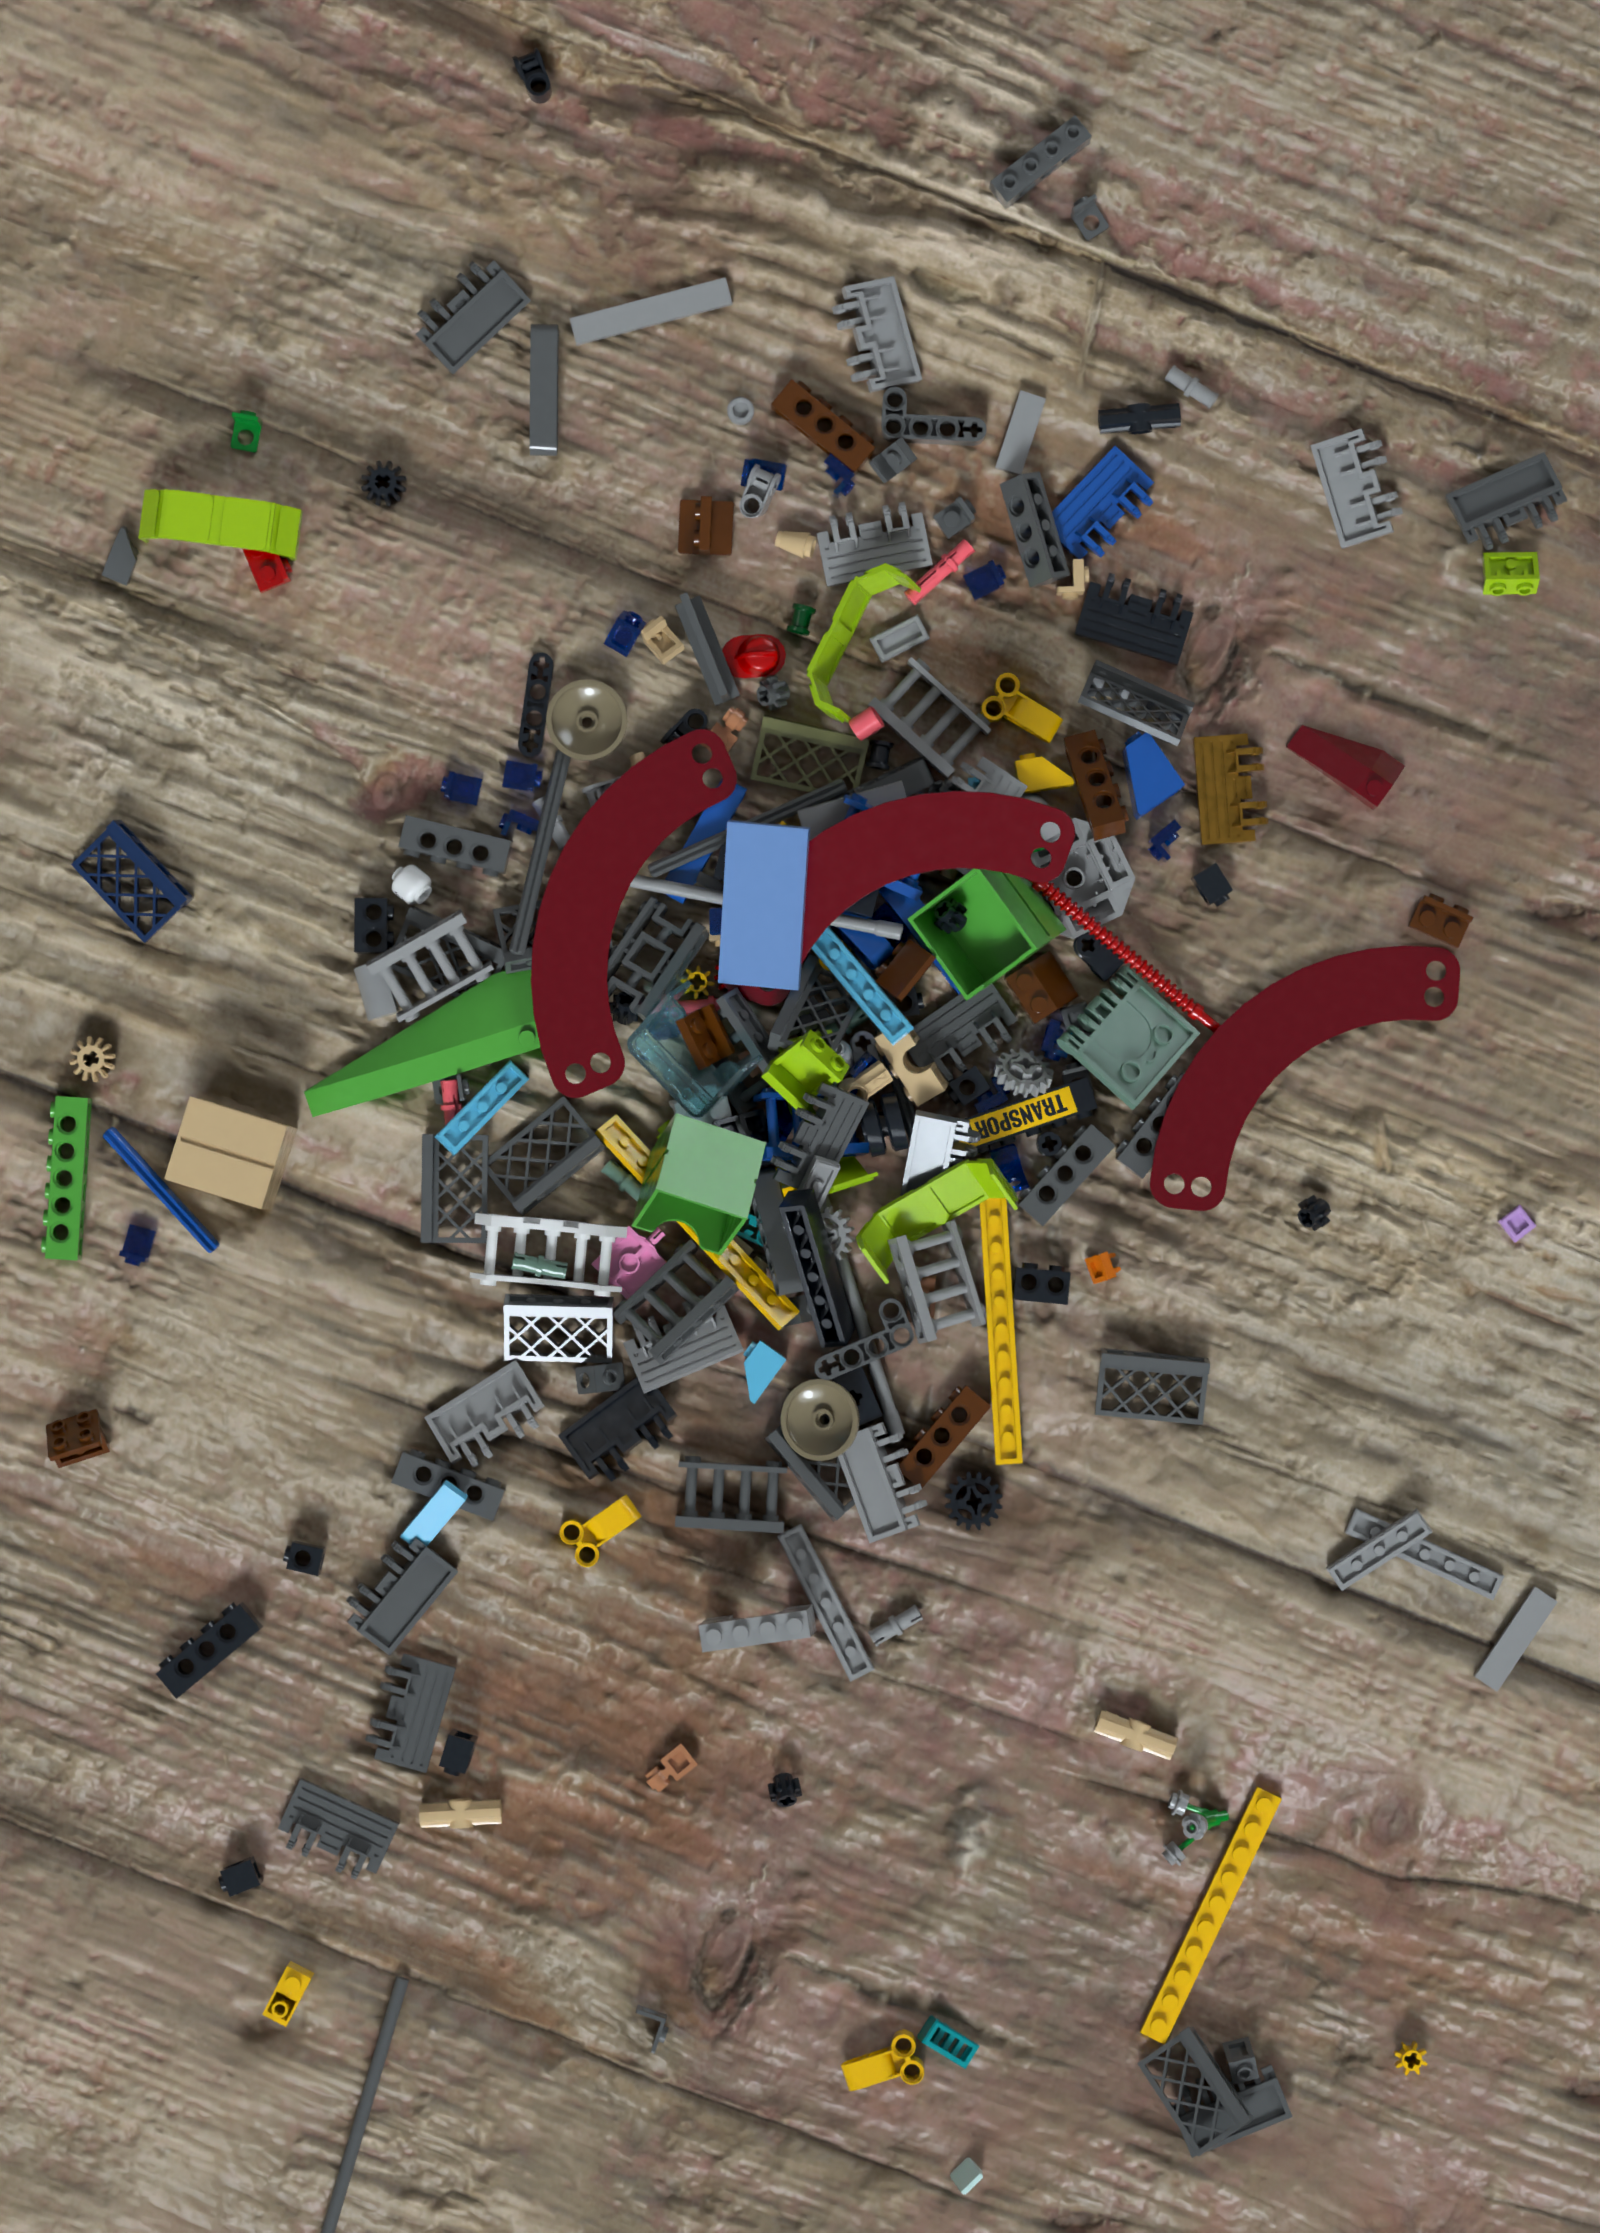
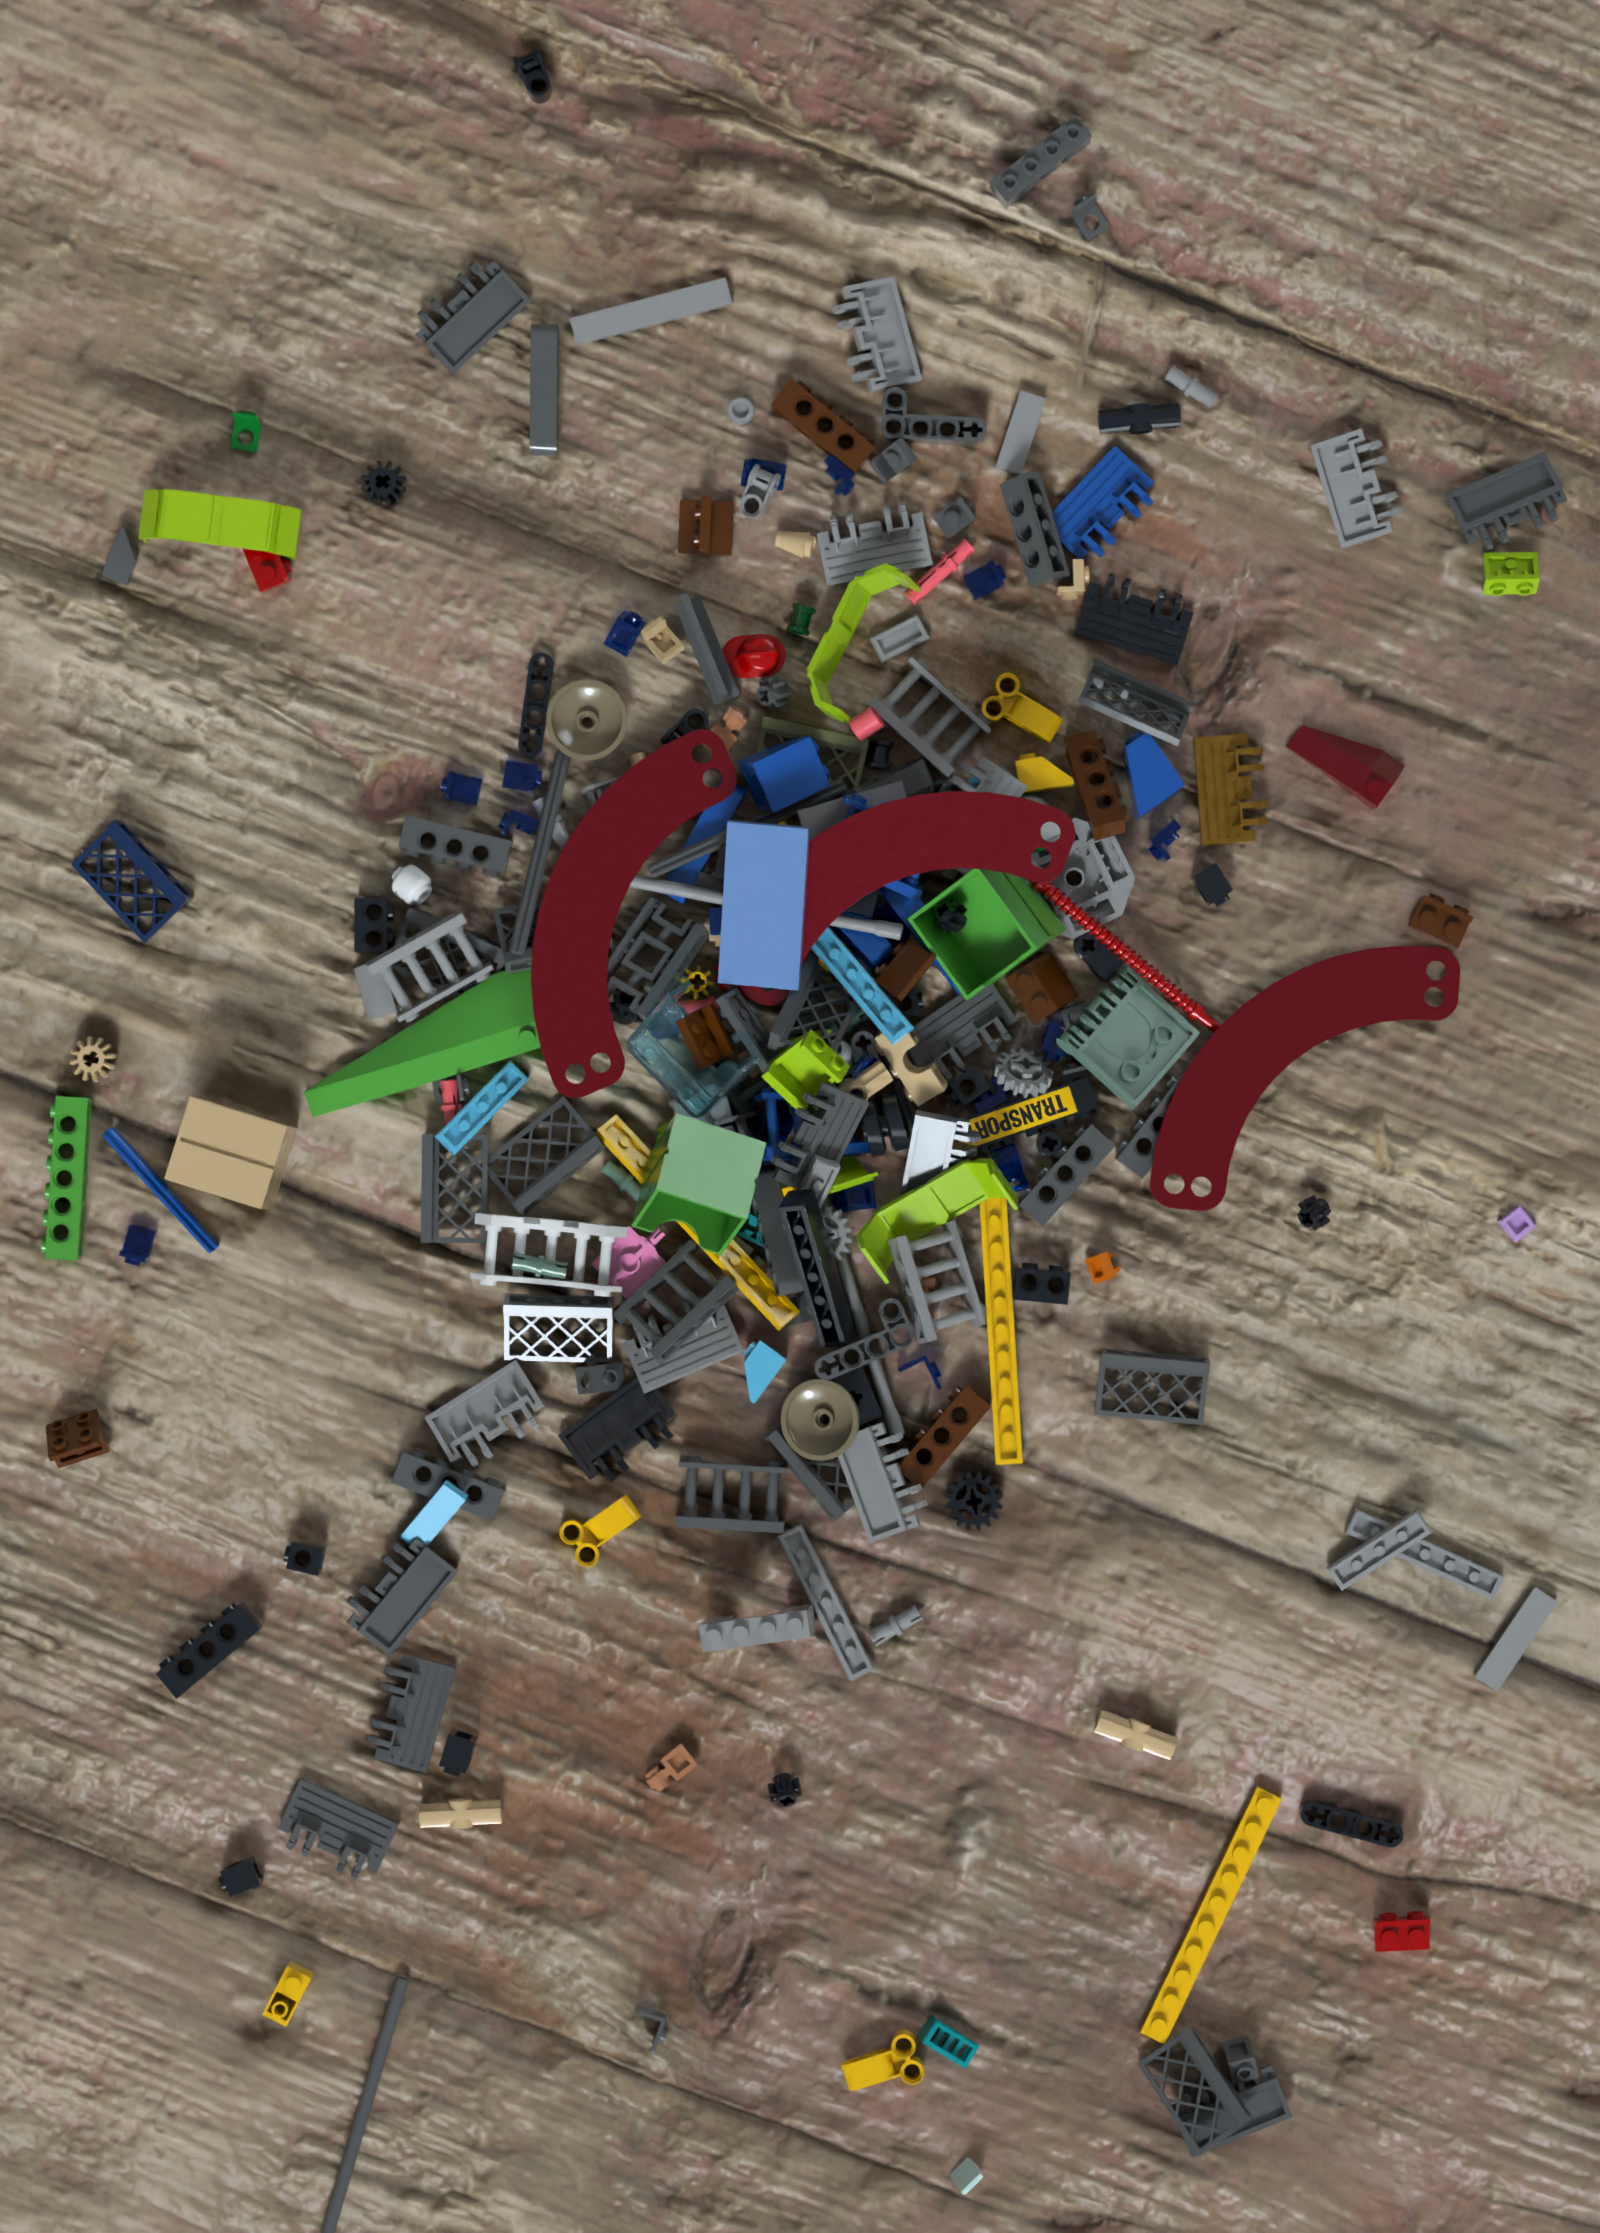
light grey plant [1162,1790,1229,1866] -> none
yellow gear [1393,2041,1428,2076] -> none
none -> blue slope [737,735,830,813]
none -> clear blue bracket [832,1181,877,1213]
none -> clear blue bracket [897,1355,942,1390]
none -> black beam [1299,1800,1403,1847]
none -> red bracket [1373,1911,1431,1952]

